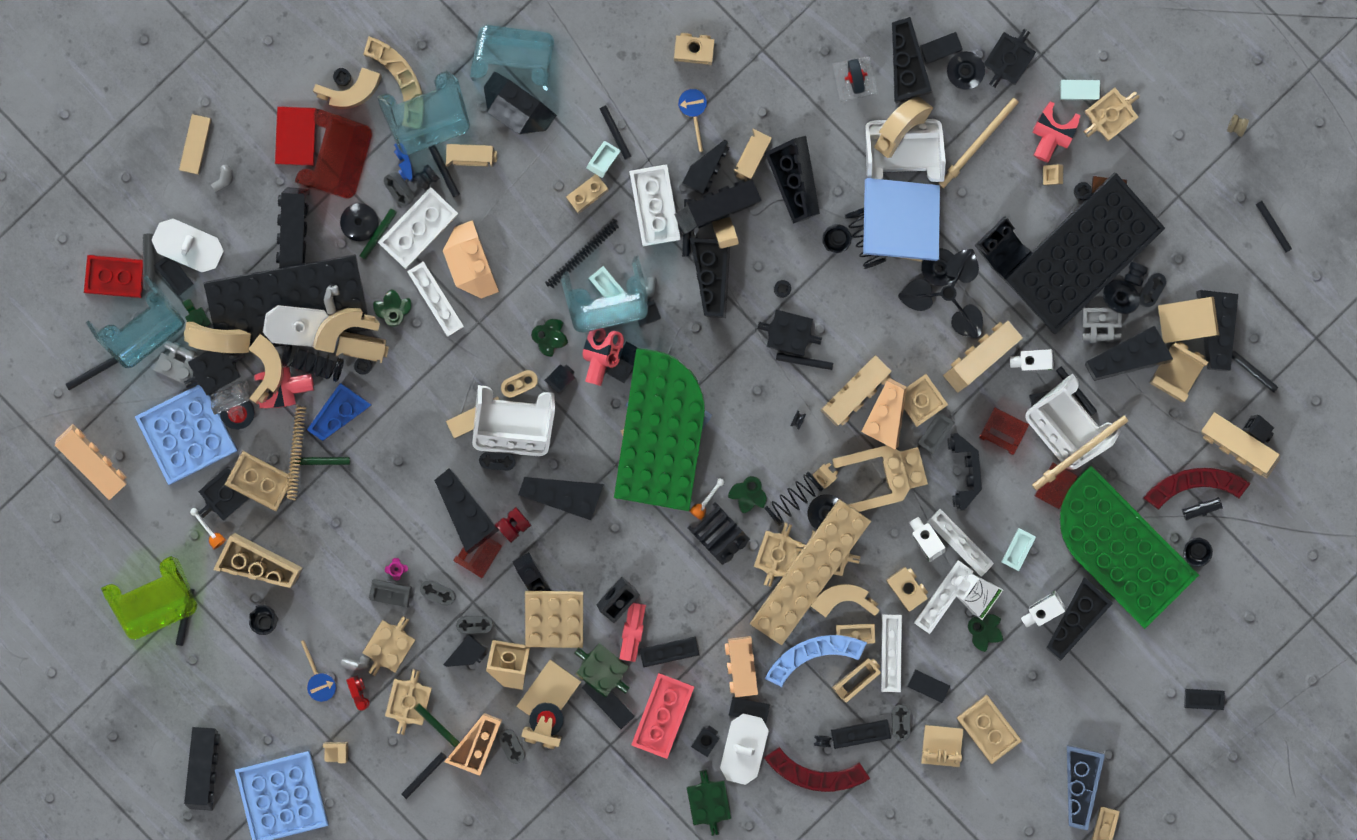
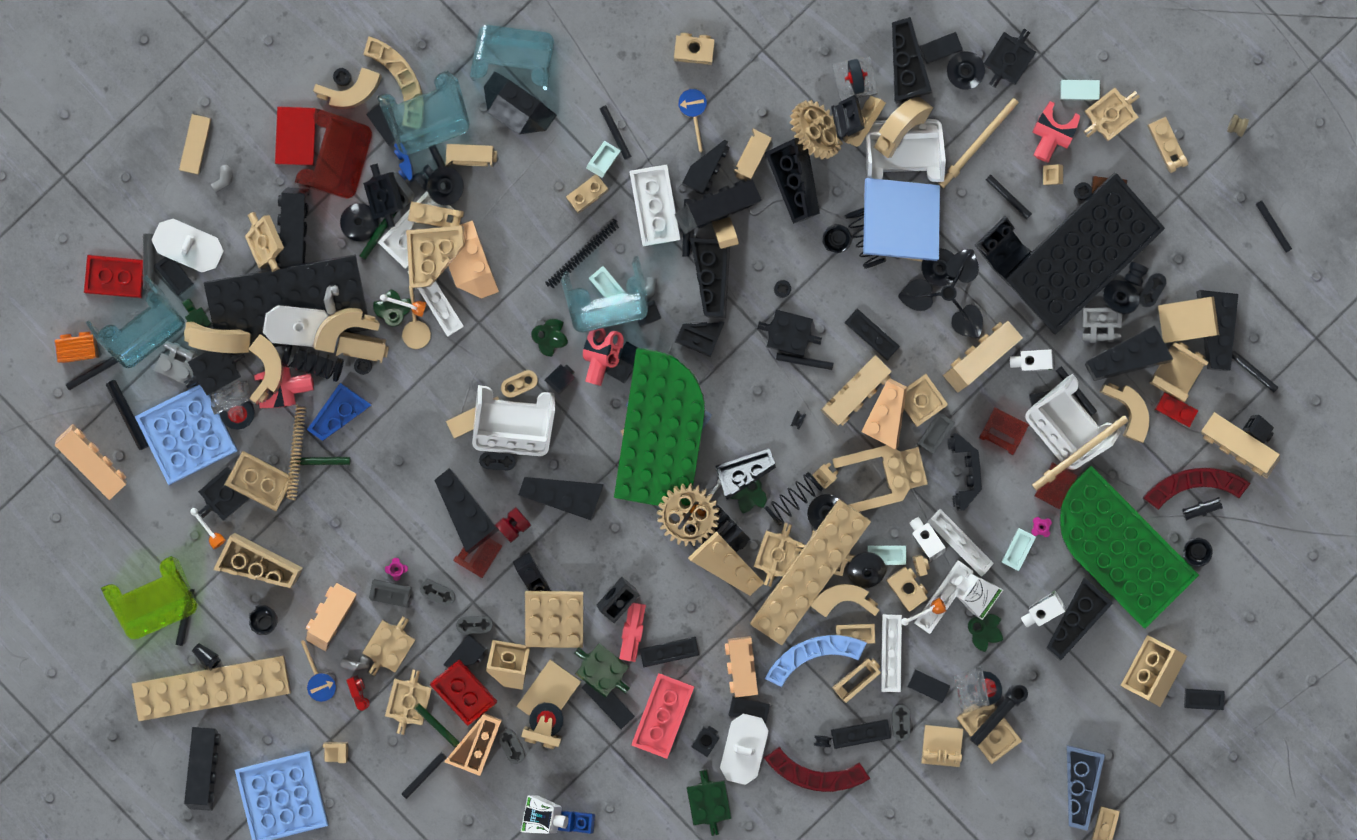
none -> orange brick [55,332,99,363]
none -> black axle [106,380,149,450]
none -> tan plate [132,656,291,721]
none -> black cone [192,643,221,671]
none -> tan plate [245,212,284,272]
none -> light nougat wedge [306,583,357,651]
none -> black plate [363,163,404,228]
none -> black tile [366,103,404,146]
none -> hinge [380,294,426,317]
none -> tan piece [402,285,431,349]
none -> tan plate [406,226,465,288]
none -> tan plate [408,201,464,227]
none -> black dish [427,167,464,205]
none -> red tile [430,659,497,726]
none -> torso [521,795,569,834]
none -> blue slope [558,811,595,834]
none -> tan gear [657,483,720,546]
none -> black wing [675,321,725,357]
none -> tan wing [688,532,764,596]
none -> wing [715,448,776,500]
none -> tan gear [790,100,843,160]
none -> black plate [831,95,865,140]
none -> tan plate [843,96,886,147]
none -> black tile [844,309,900,361]
none -> black dish [847,552,886,588]
none -> light aqua tile [867,545,906,565]
none -> hinge [901,597,947,626]
none -> tan plate [912,555,930,576]
none -> clear plate [954,667,1002,713]
none -> black axle [970,685,1028,746]
none -> black bar [986,174,1032,219]
none -> dark pink plate [1031,517,1052,537]
none -> tan arch [1100,383,1149,443]
none -> tan slope [1120,635,1187,707]
none -> tan plate [1147,117,1188,173]
none -> red plate [1155,393,1199,428]

